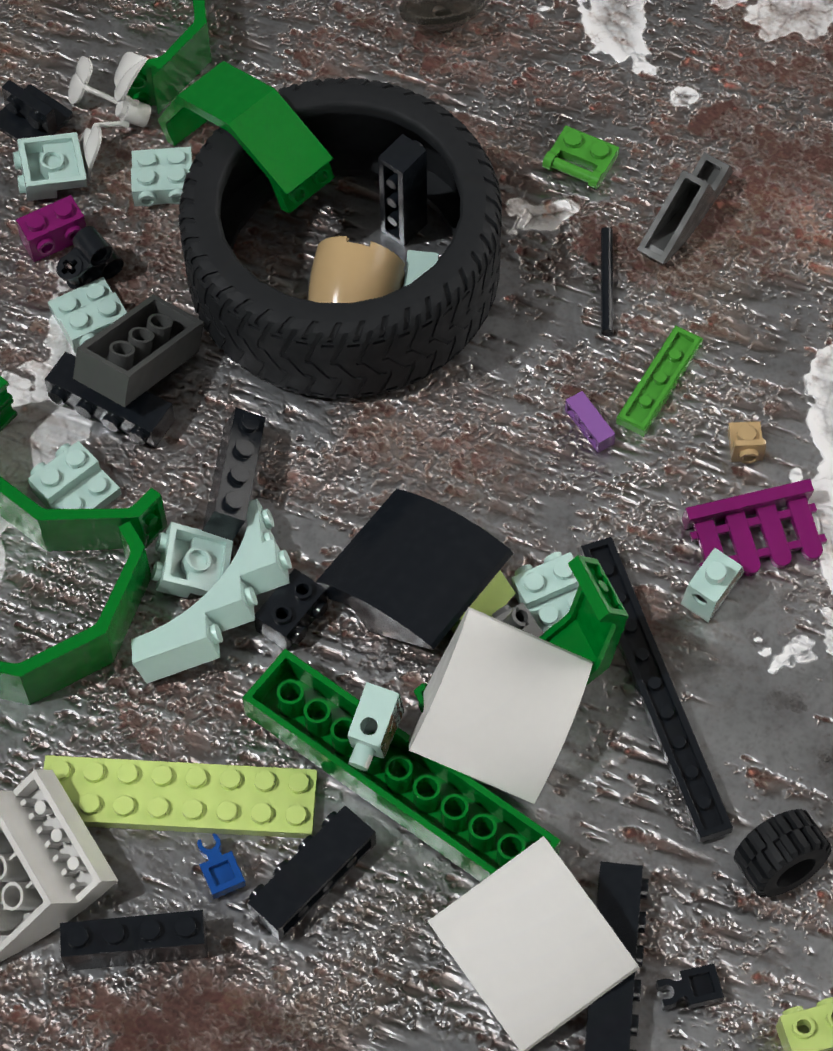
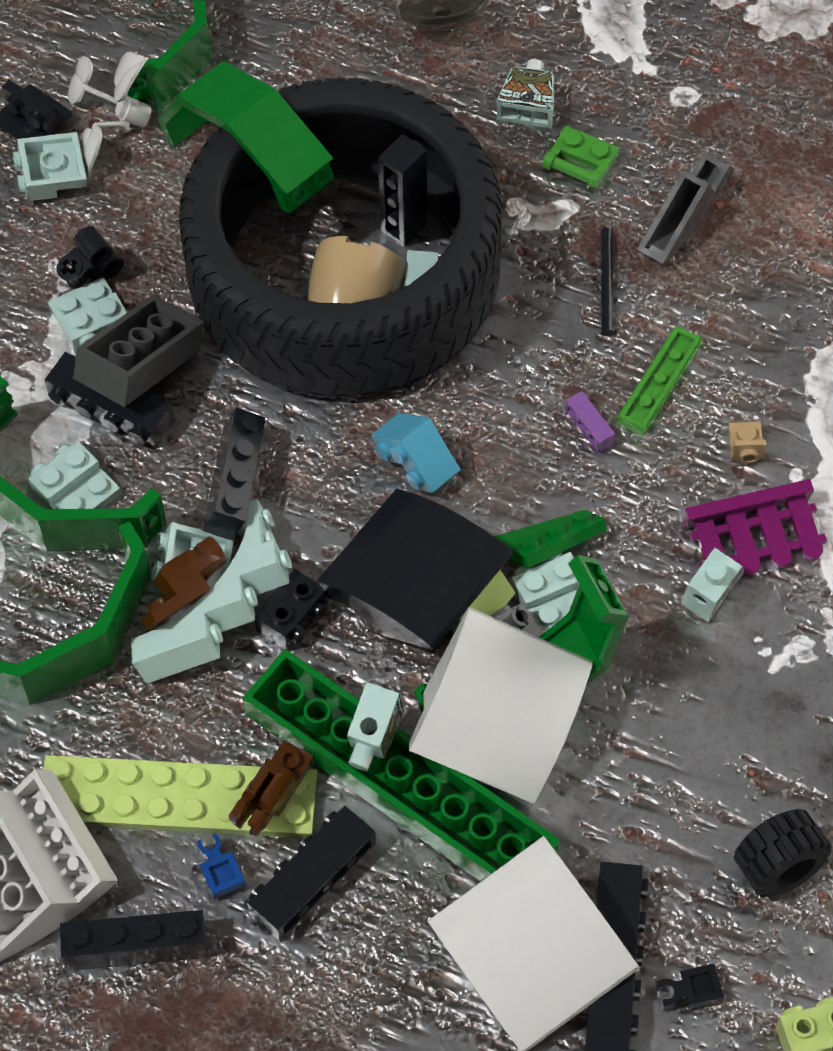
magenta brick [16,195,86,262] -> none
light aqua plate [131,147,193,207] -> none
black plate [580,537,733,843] -> none
none -> reddish brown plate [142,536,226,630]
none -> reddish brown plate [228,740,314,836]
none -> medium azure brick [371,413,461,493]
none -> green wing [494,510,607,569]
none -> torso [496,59,554,129]

